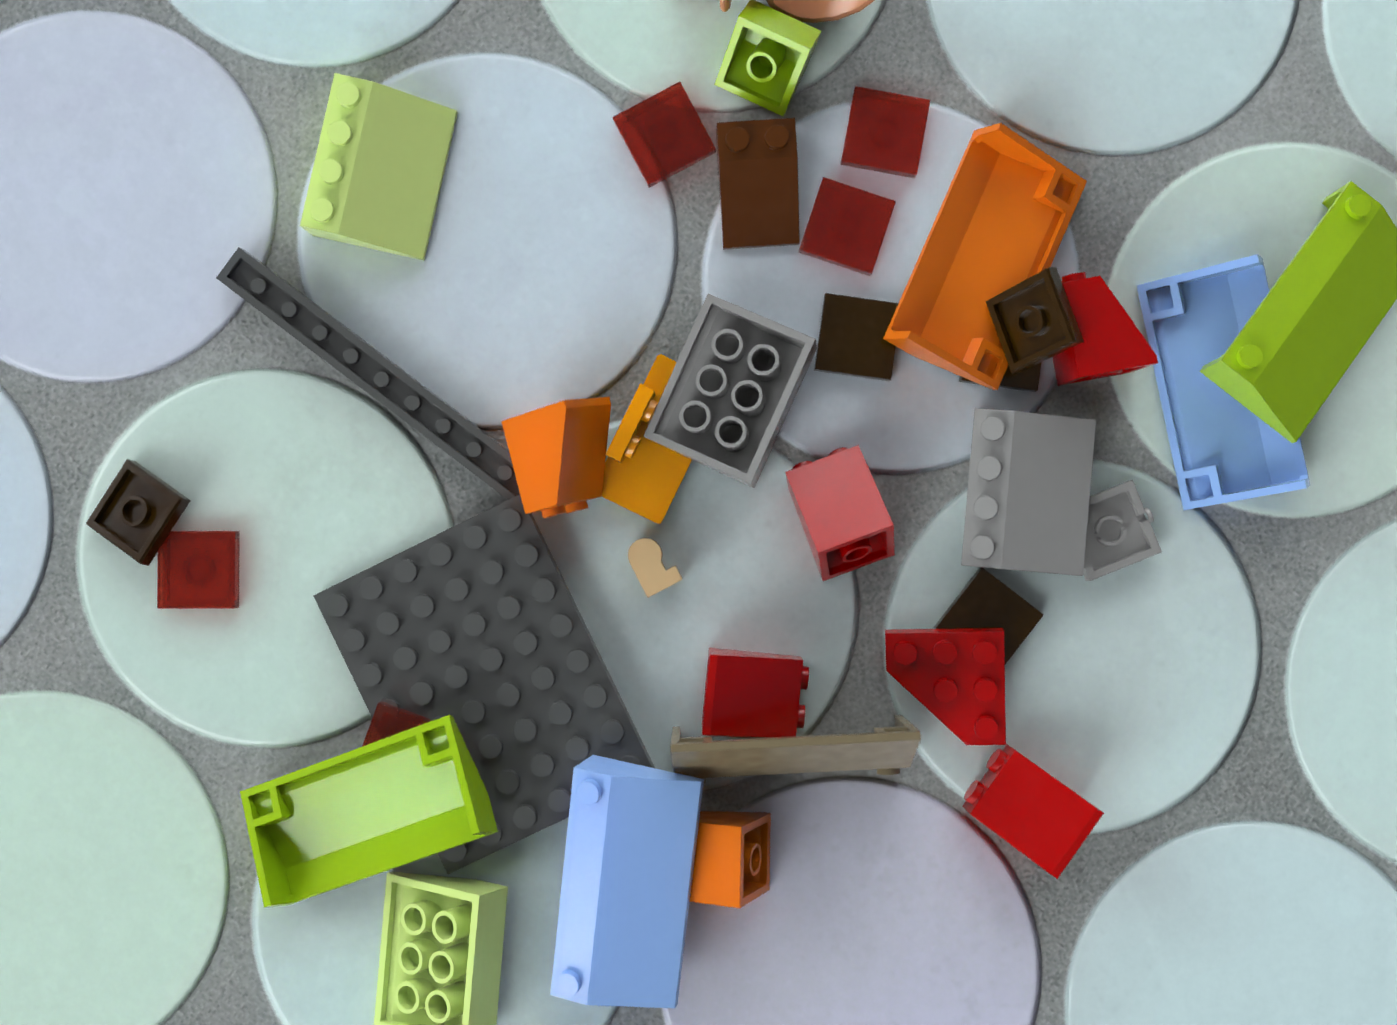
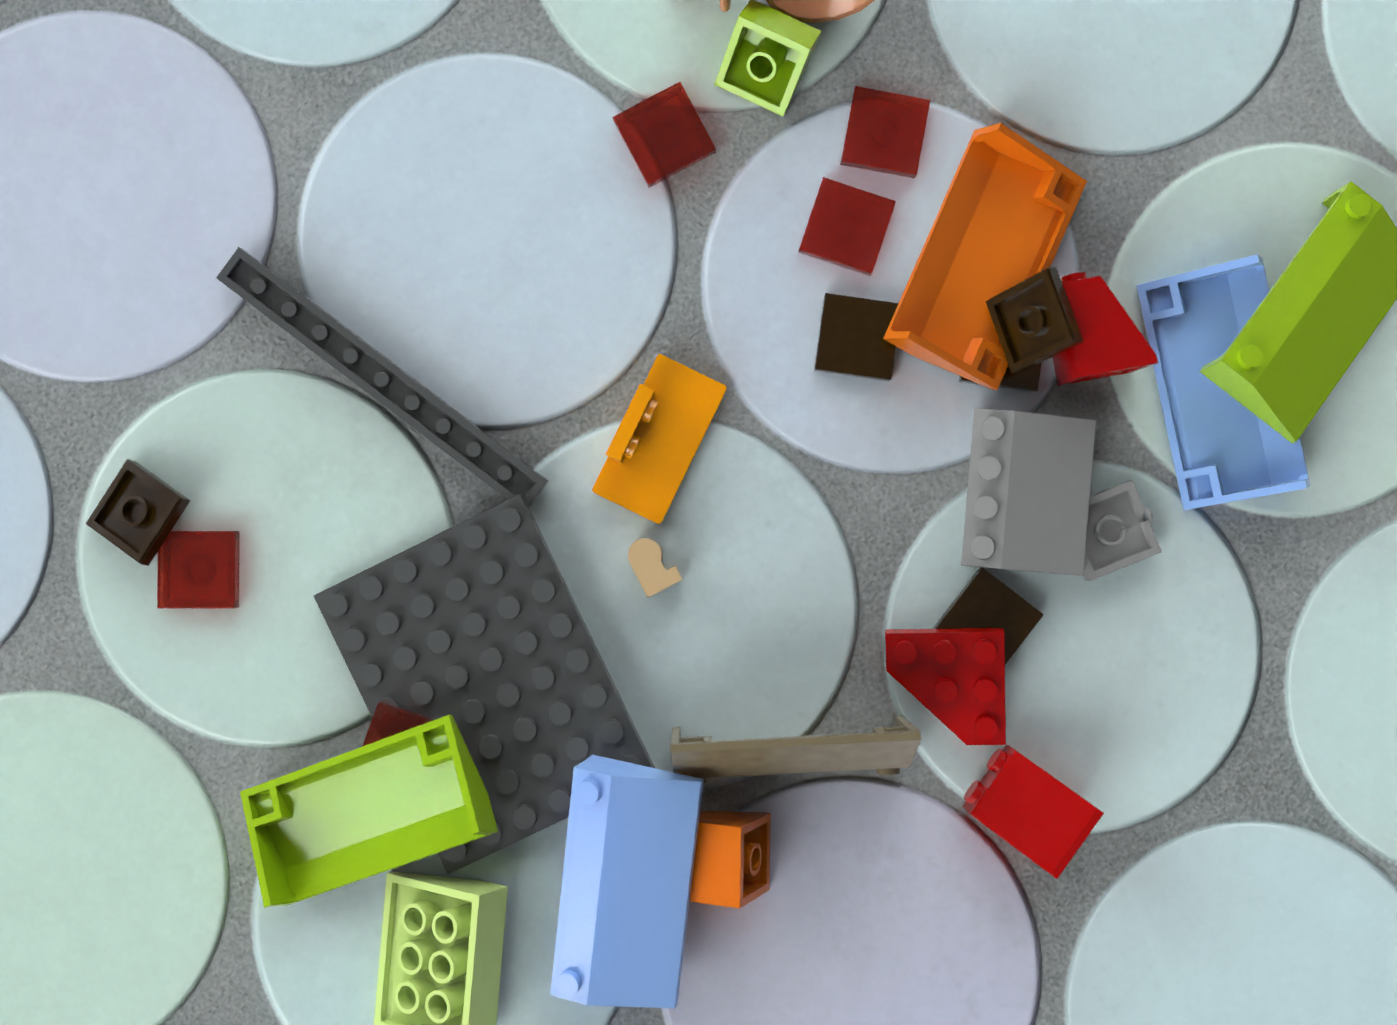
yellowish green slope [300,73,458,260] -> none
orange slope [501,397,611,518] -> none
light grey slope [643,294,817,488] -> none
red slope [702,648,809,738] -> none
reddish brown slope [716,118,800,250] -> none
slope [785,445,895,581] -> none

